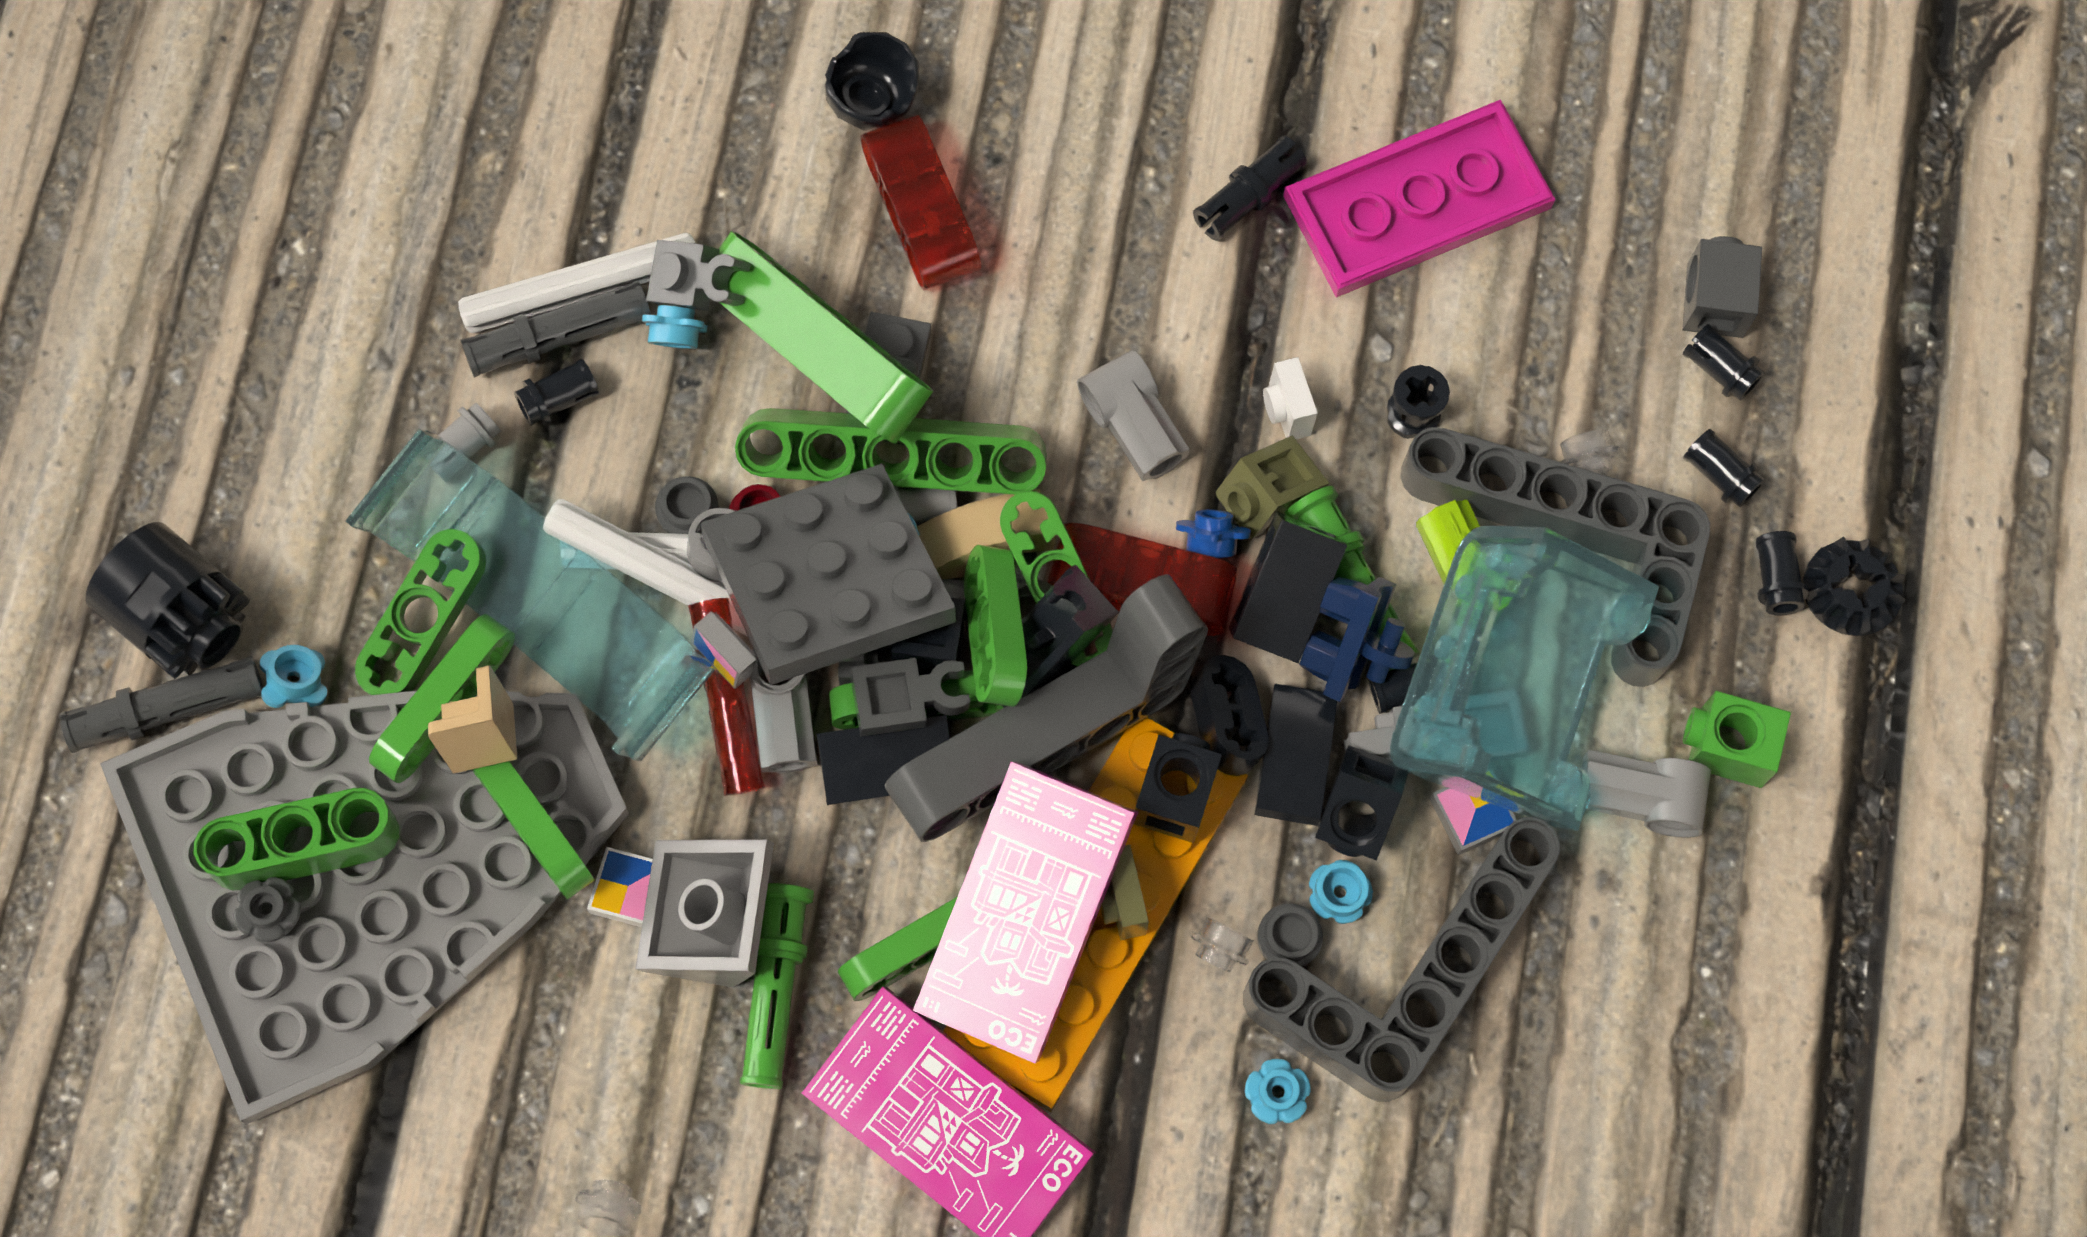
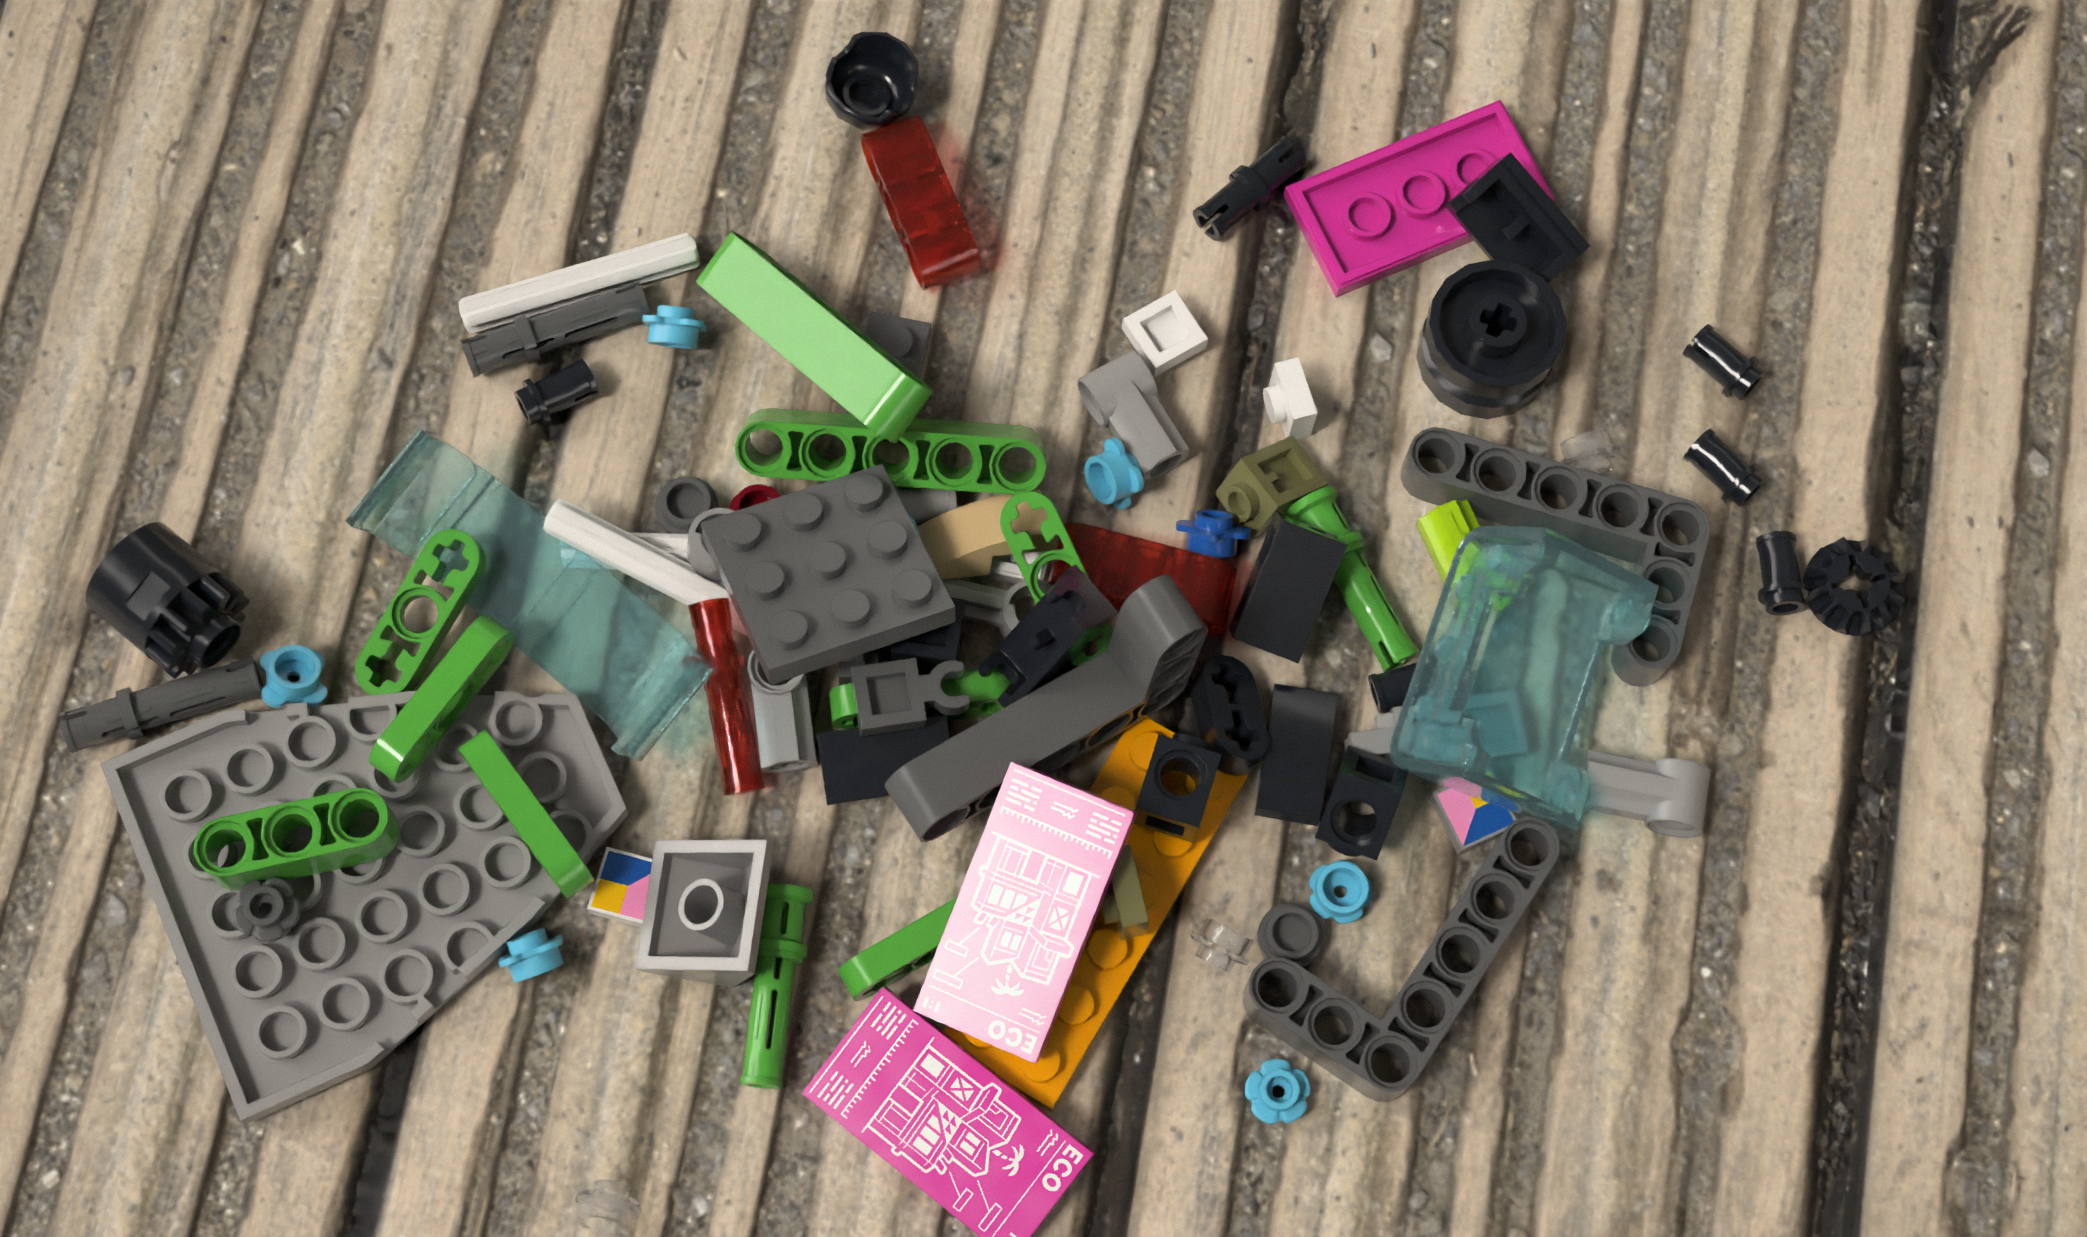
light grey pin [418,403,501,481] -> none
tan panel [428,665,517,774] -> none
plate [646,240,751,311] -> none
light grey tile [691,611,756,689] -> none
bright green beam [964,545,1027,707] -> none
dark blue hips [1299,577,1415,702] -> none
black bush [1386,365,1450,439] -> none
dark grey brick [1682,236,1762,338] -> none
bright green brick [1683,691,1791,788] -> none
none -> medium azure plate [498,928,564,982]
none -> medium azure plate [1085,437,1144,510]
none -> white plate [1122,290,1208,377]
none -> black wheel [1416,259,1566,419]
none -> black hinge [1445,152,1590,283]

